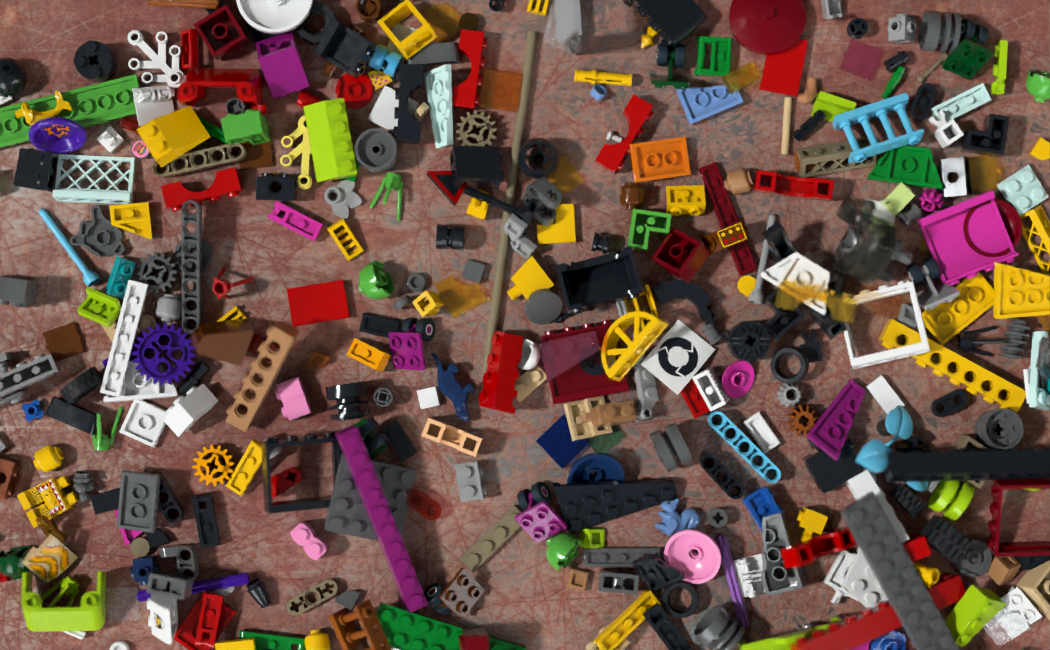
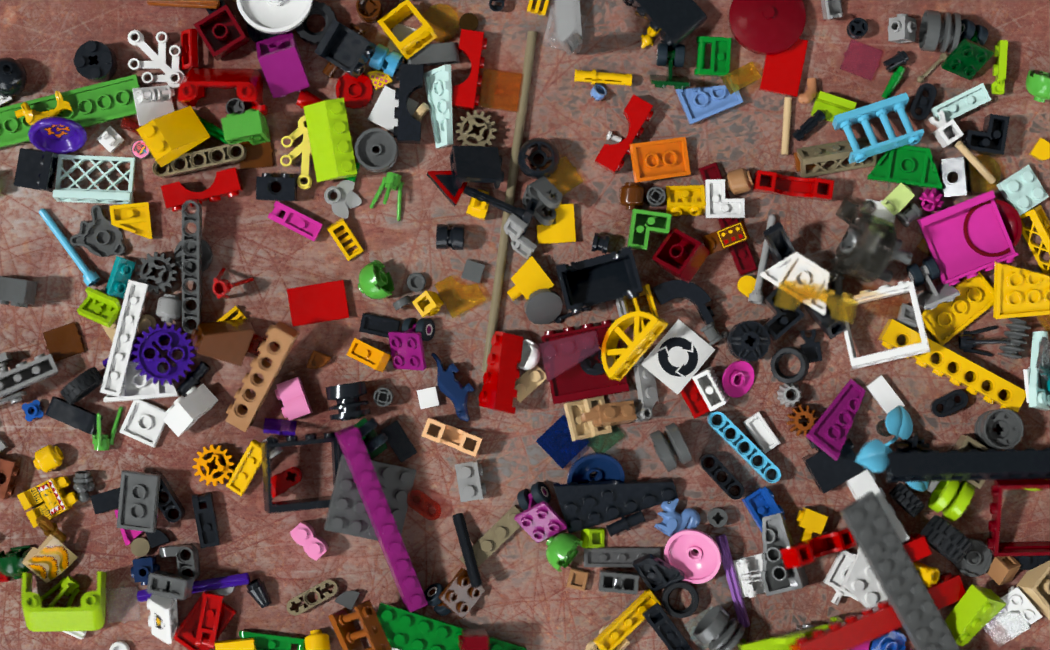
none -> dark purple piece [263,418,297,436]
none -> black axle [452,513,482,588]
none -> black pin [606,510,646,537]
none -> dark grey wheel [646,187,666,207]
none -> white plate [705,179,745,219]
none -> tan bar [955,141,996,184]

